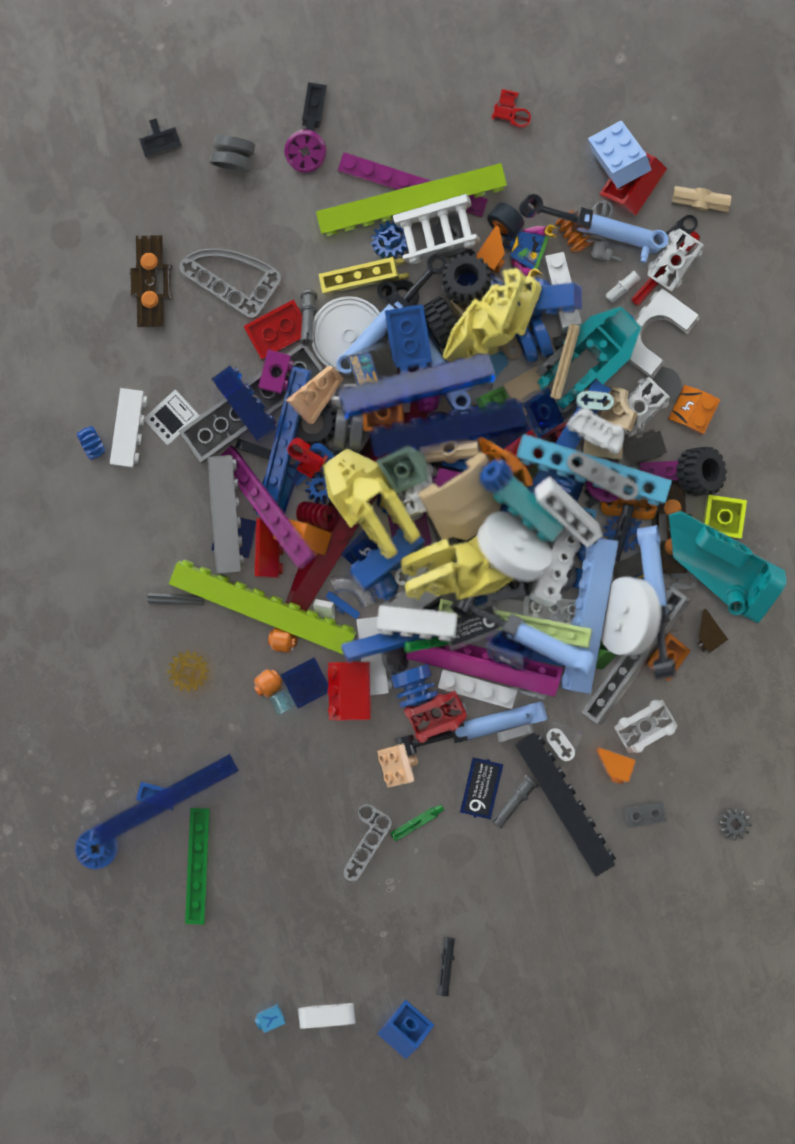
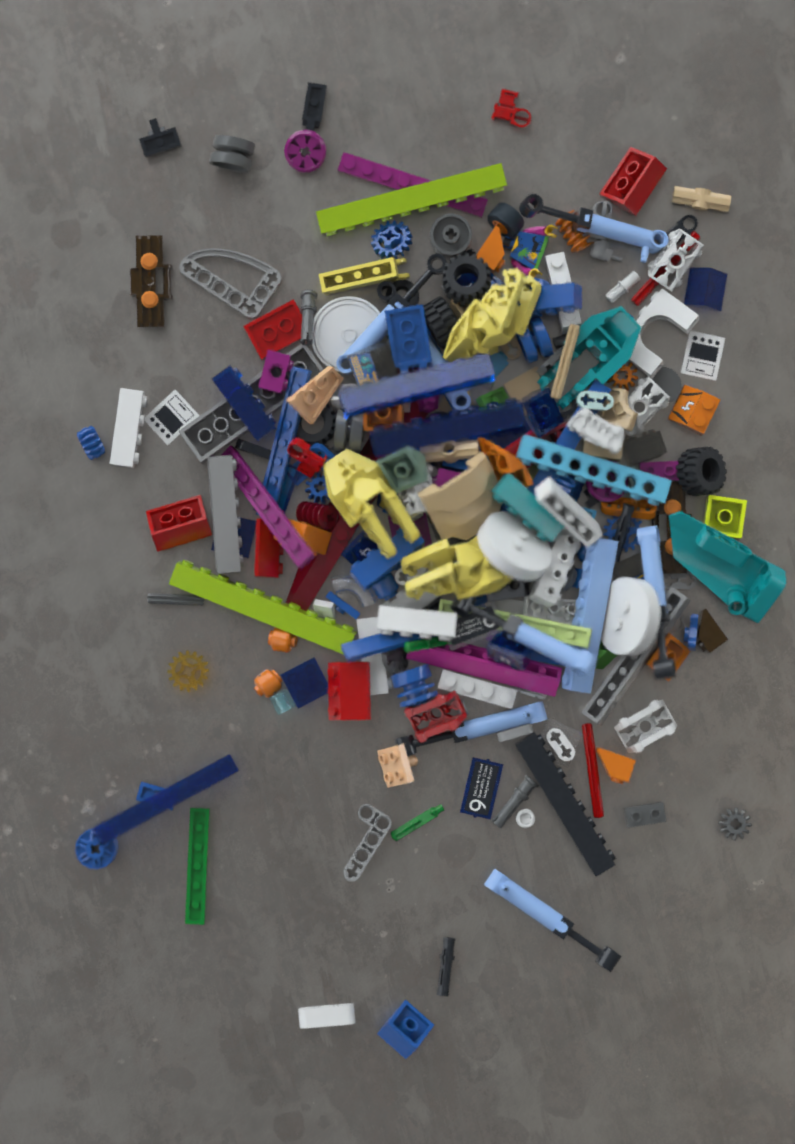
dark azure brick [255,1004,286,1033] -> none
white fence [393,194,480,264] -> none
blue gear [479,459,513,493] -> none
light grey plate [567,452,638,500] -> none
light blue brick [588,121,651,188] -> none
none -> red slope [146,494,212,552]
none -> light blue piece [484,869,622,972]
none -> white tile [516,809,535,828]
none -> red axle [582,723,604,818]
none -> orange gear [606,363,638,391]
none -> white sticker [681,331,725,381]
none -> clear blue slope [684,267,728,312]
none -> blue piece [684,614,699,651]

